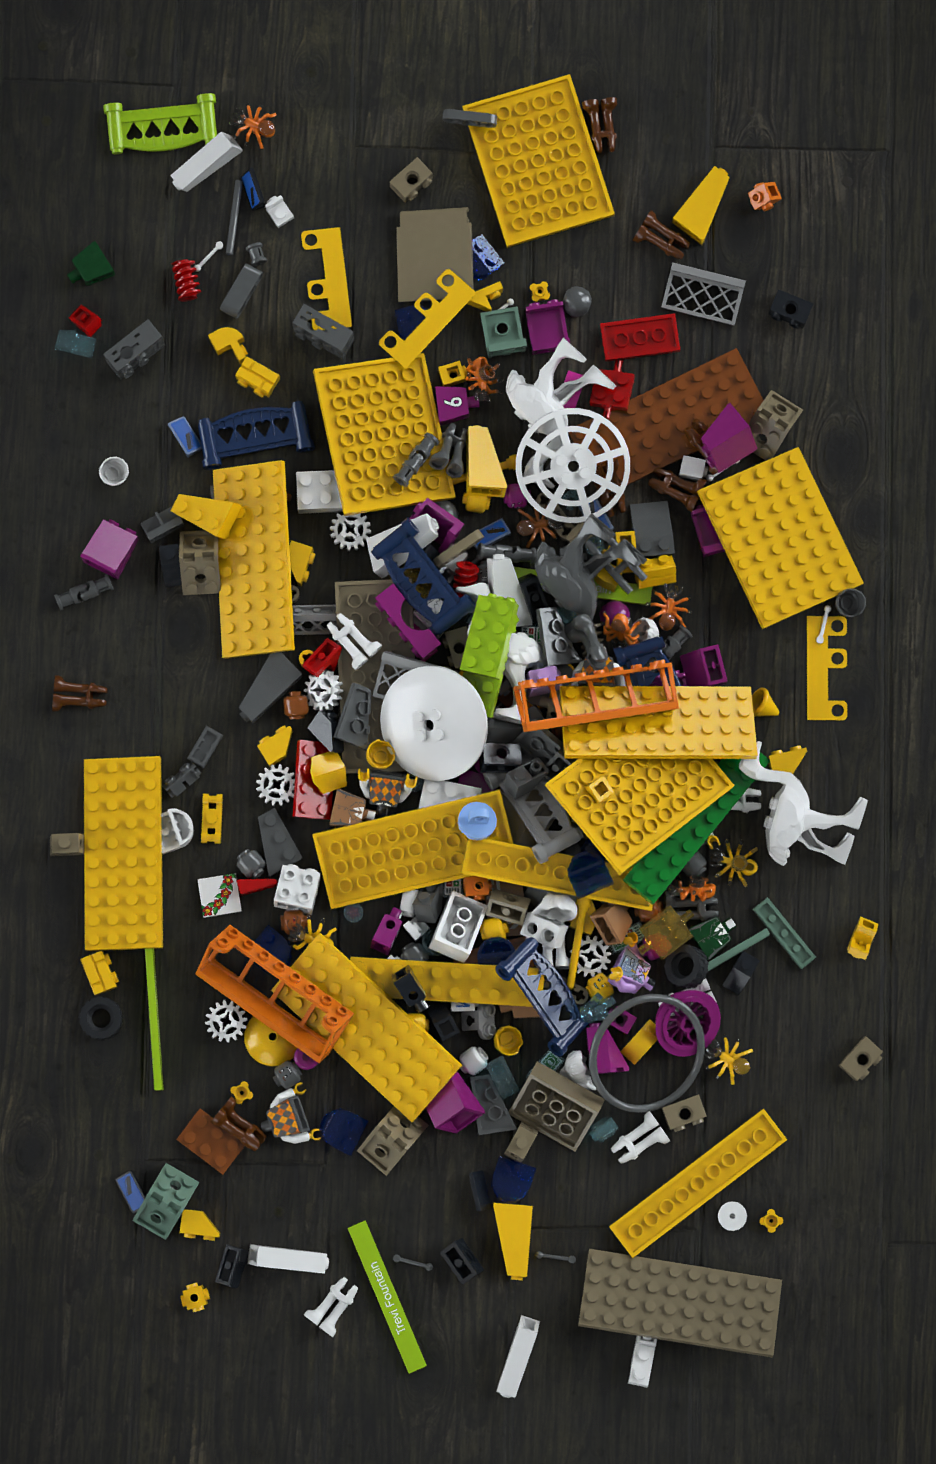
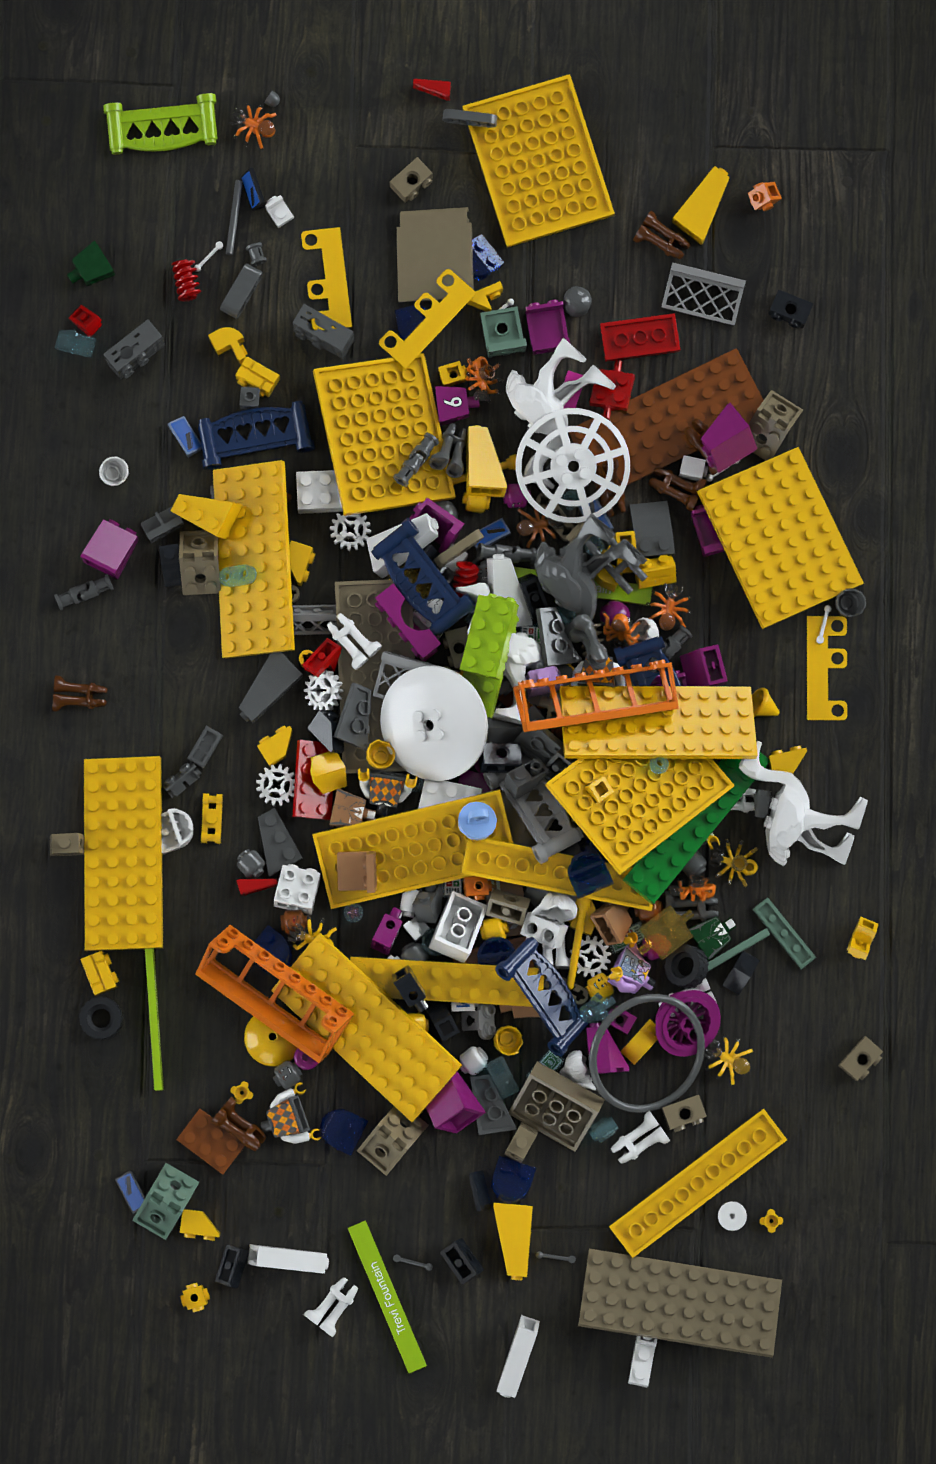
white slope [170,132,243,192] -> none
white tile [197,873,242,918] -> none
white gear [205,1000,248,1043] -> none
dark orange head [283,691,309,719] -> none
yellow plate [530,281,550,302] -> none
reddish brown piece [582,97,617,153] -> none
none -> clear light blue plate [219,564,257,587]
none -> dark grey bracket [240,387,260,410]
none -> dark grey hinge [264,90,280,107]
none -> medium nougat bracket [337,851,377,893]
none -> red slope [413,78,451,101]
none -> clear light blue plate [649,757,669,774]
none -> dark grey cone [753,789,772,818]

